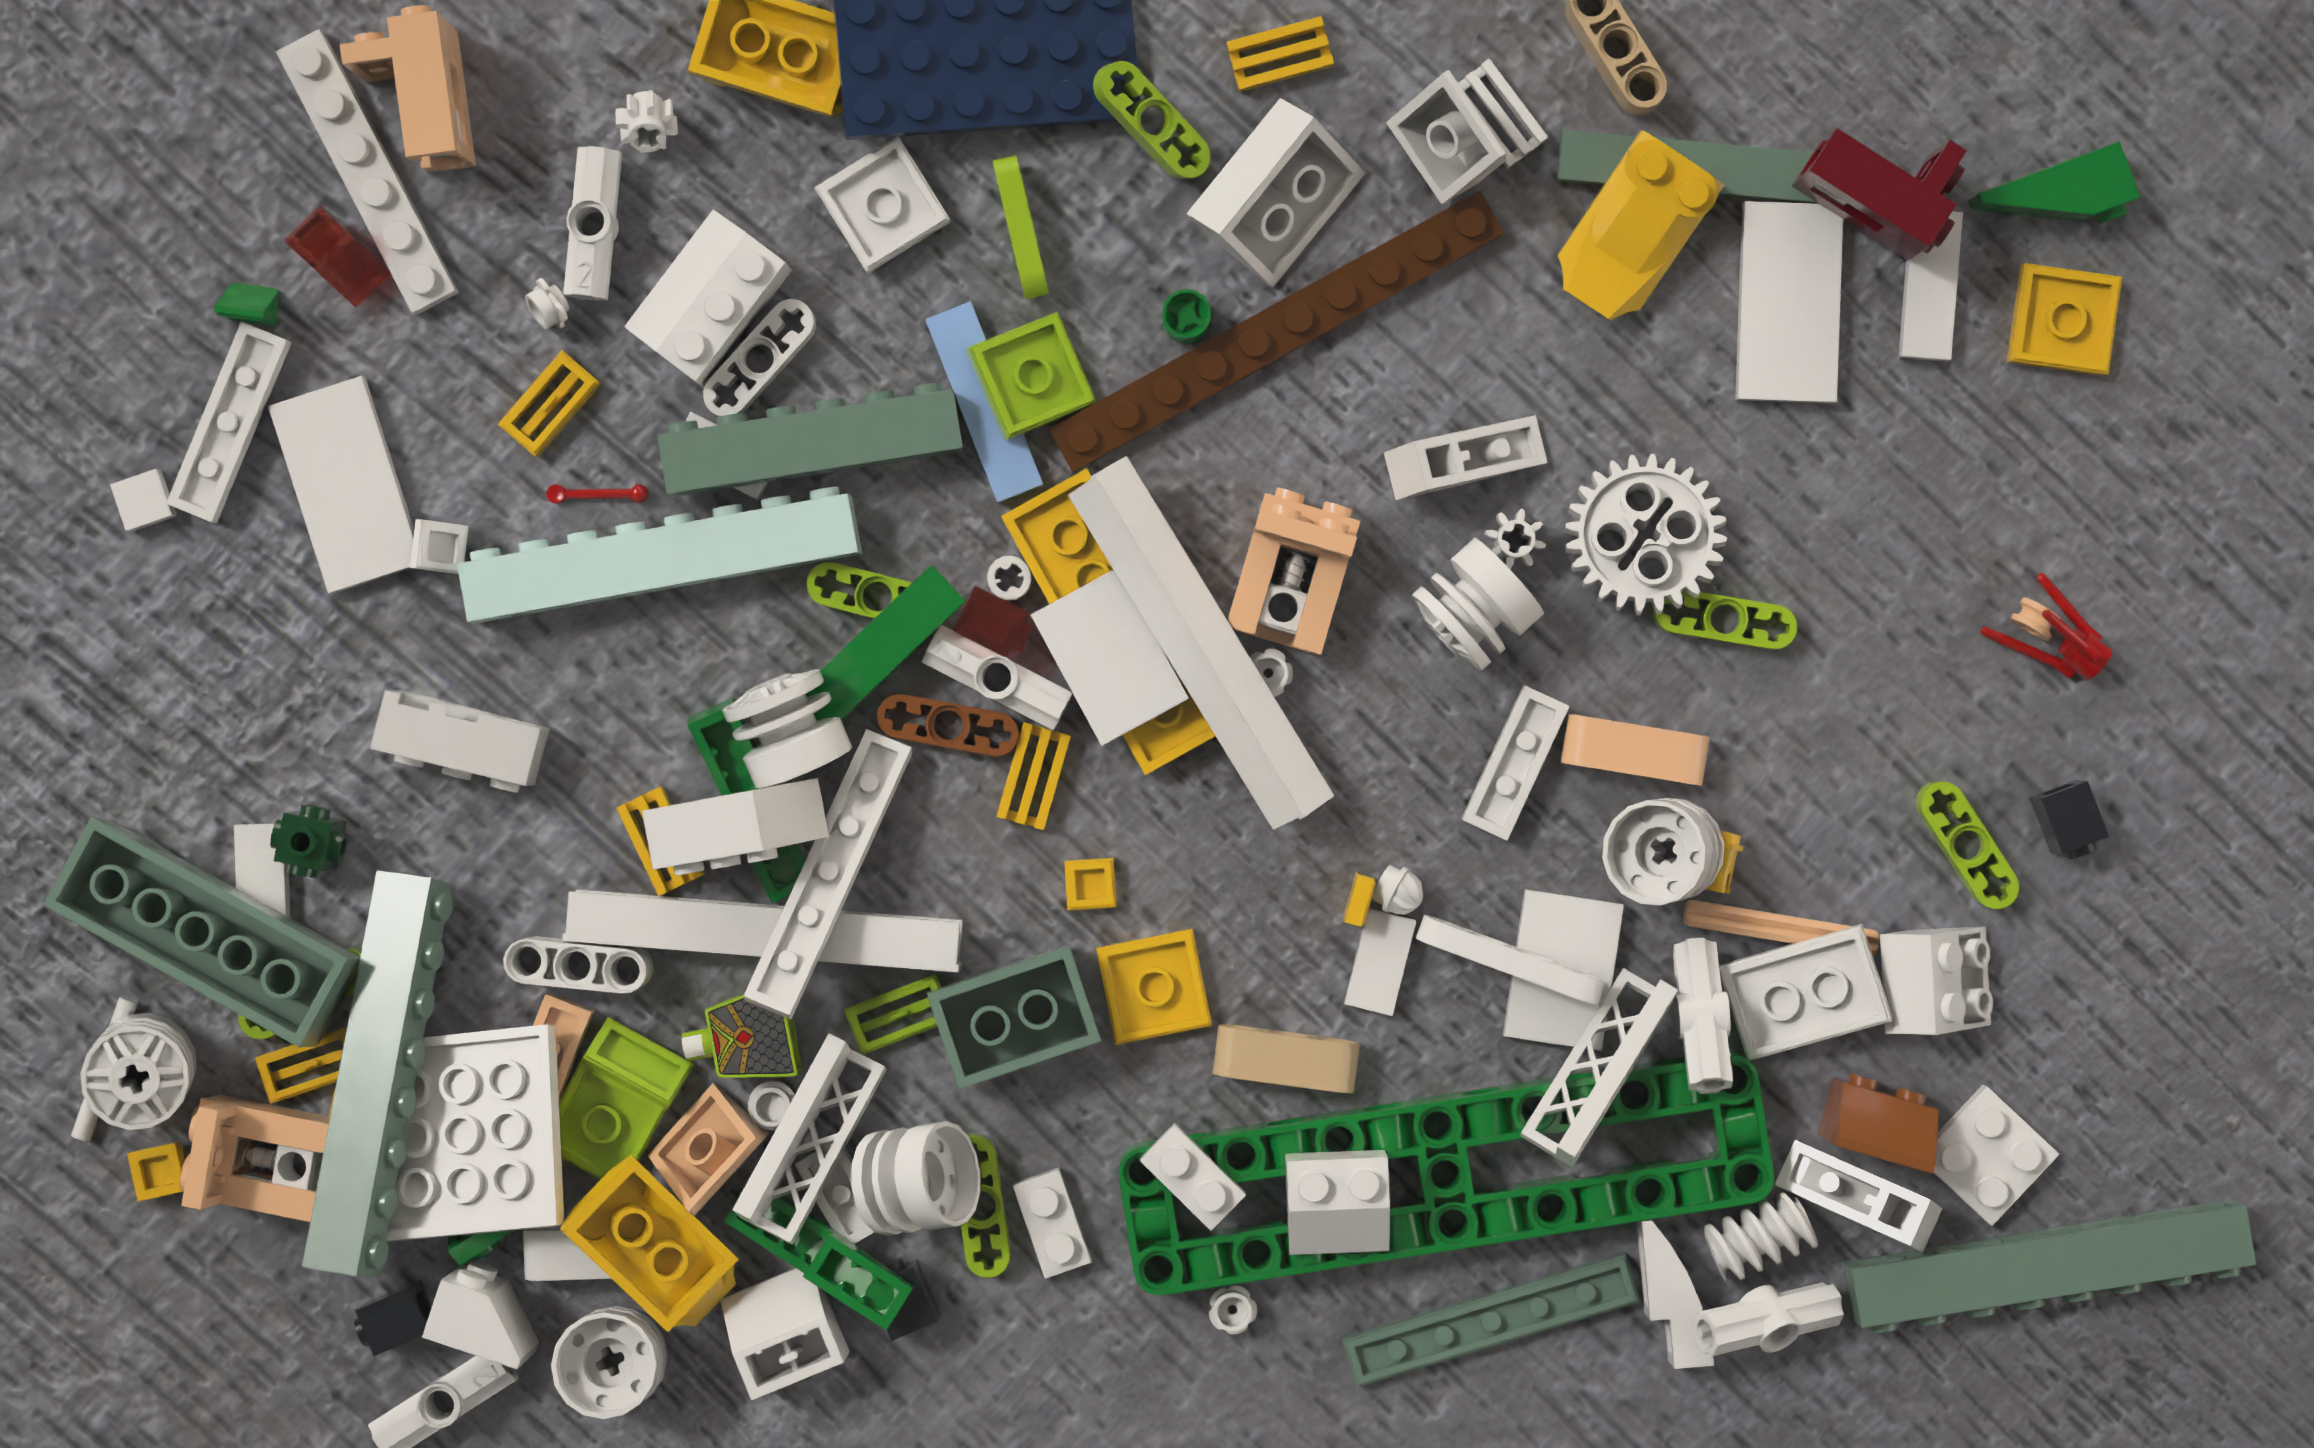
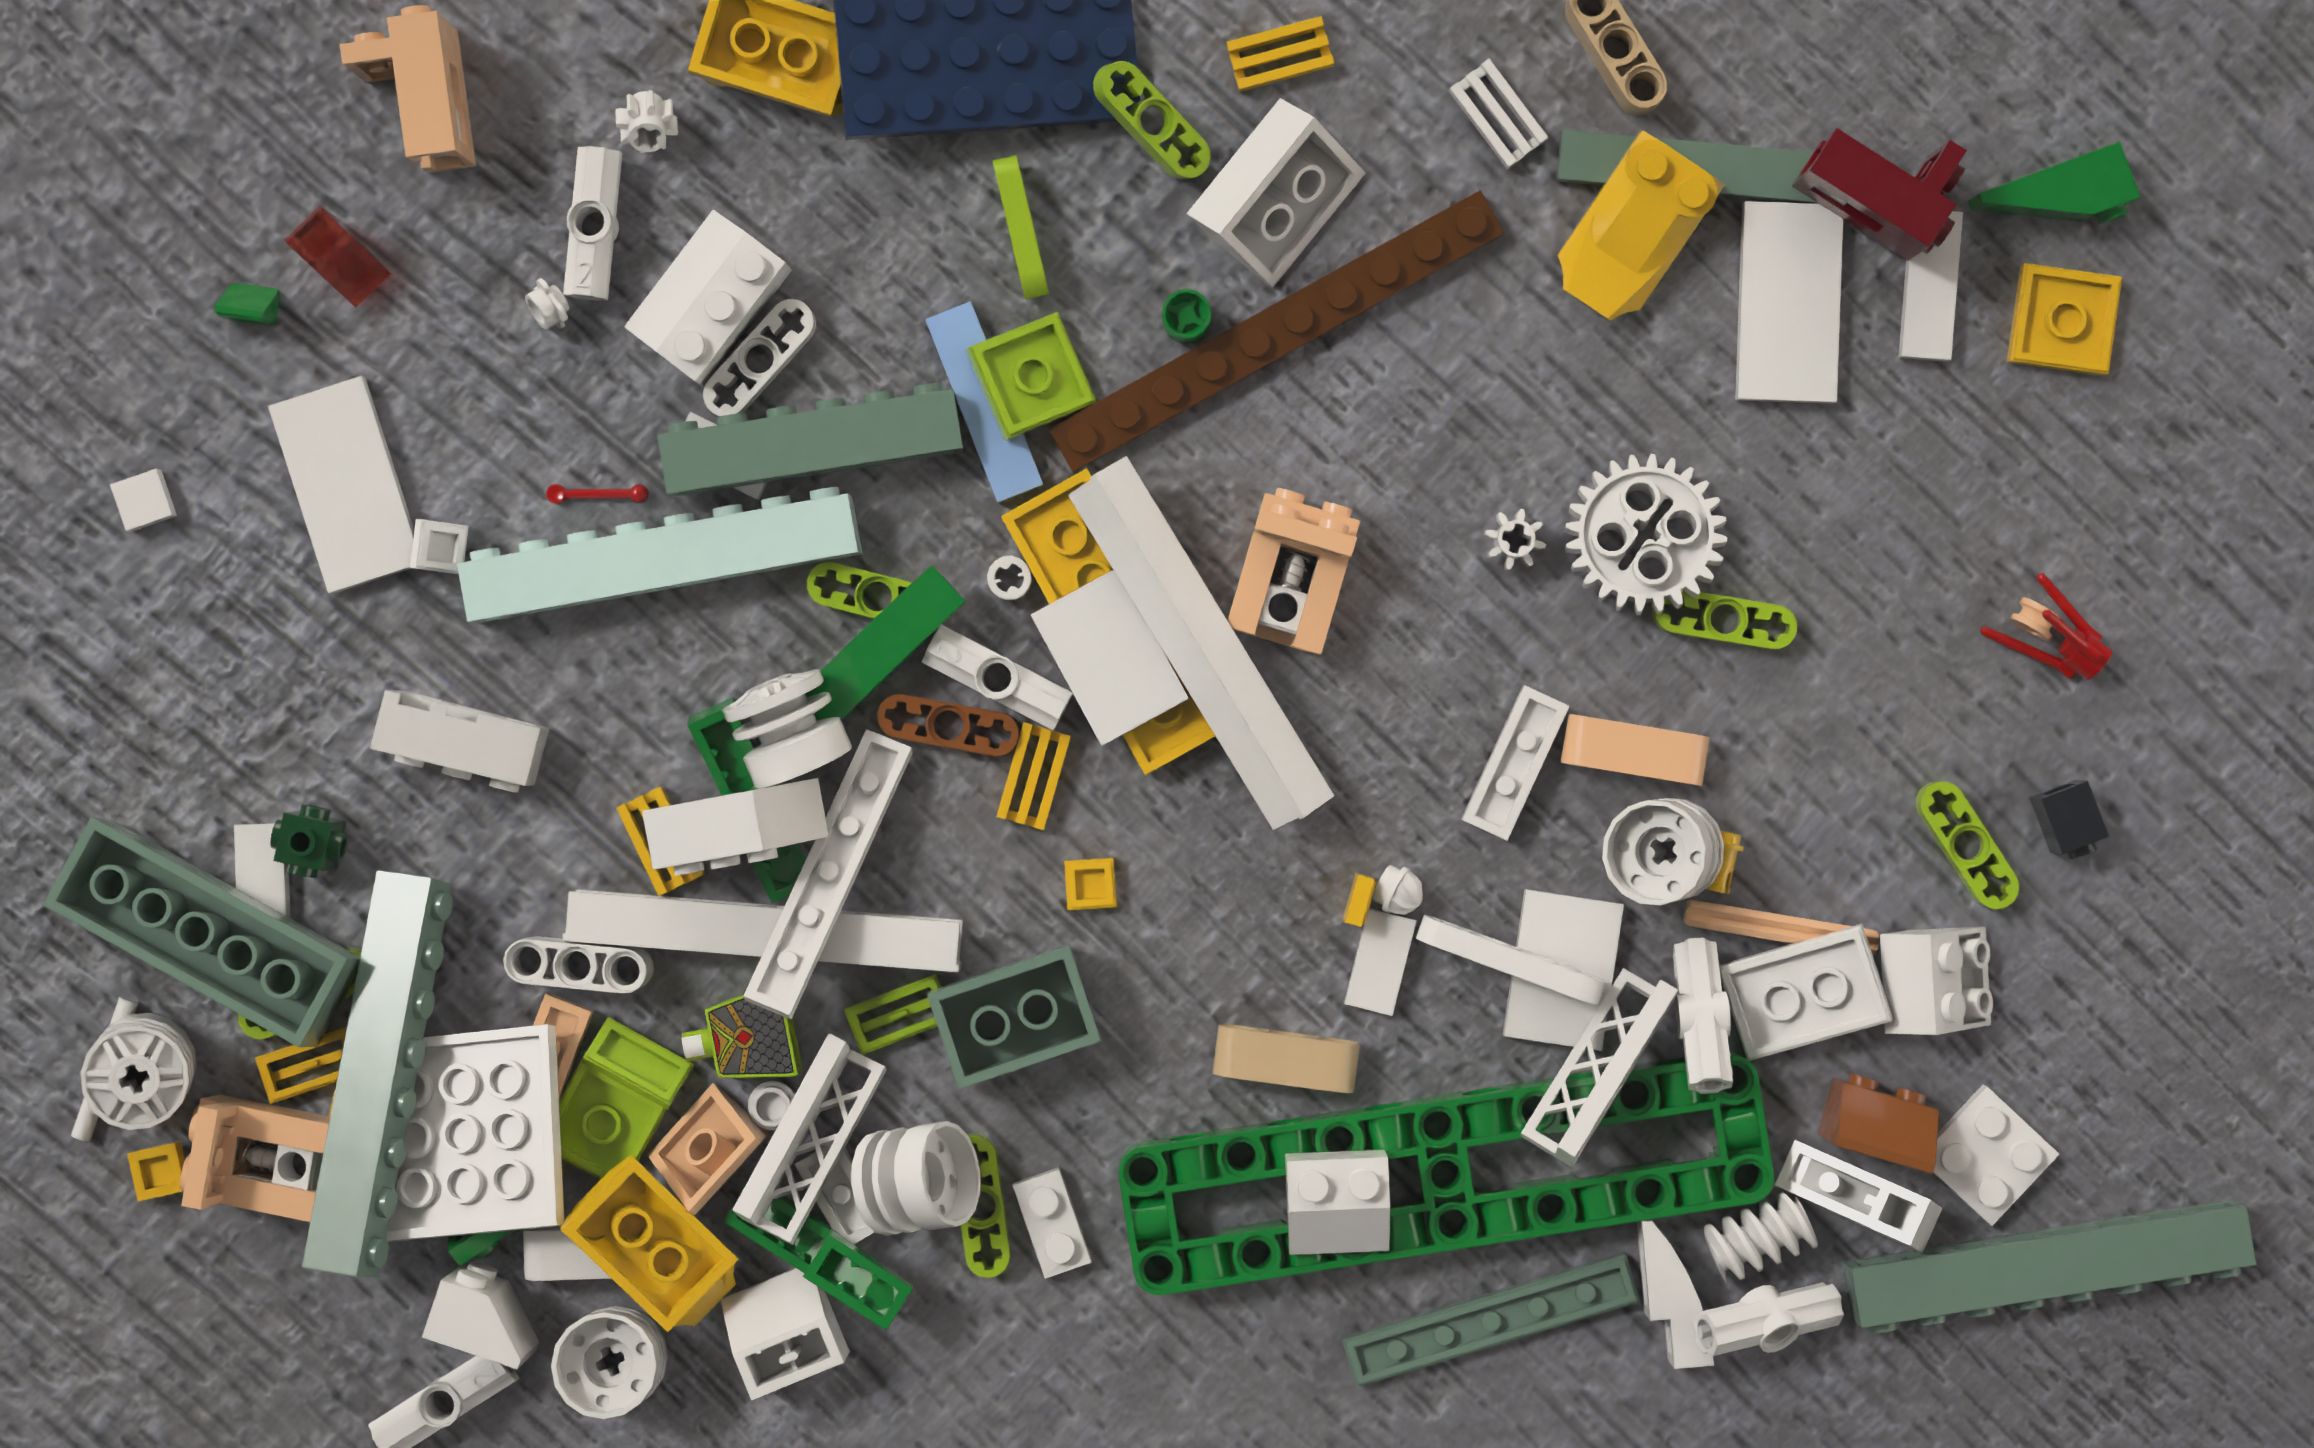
white plate [166,321,292,523] -> none
white plate [276,29,459,315] -> none
black brick [354,1280,432,1356] -> none
yellow tile [498,350,602,458] -> none
white plate [814,137,951,274] -> none
black brick [883,1257,940,1341] -> none
clear red brick [953,586,1034,658] -> none
yellow tile [1096,928,1212,1045] -> none
white plate [1140,1123,1246,1230] -> none
white plate [1209,1285,1257,1334] -> none
white plate [1250,649,1293,697] -> none
white slope [1384,415,1548,500] -> none
white slope [1386,70,1506,204] -> none
white wheel [1411,538,1544,671] -> none

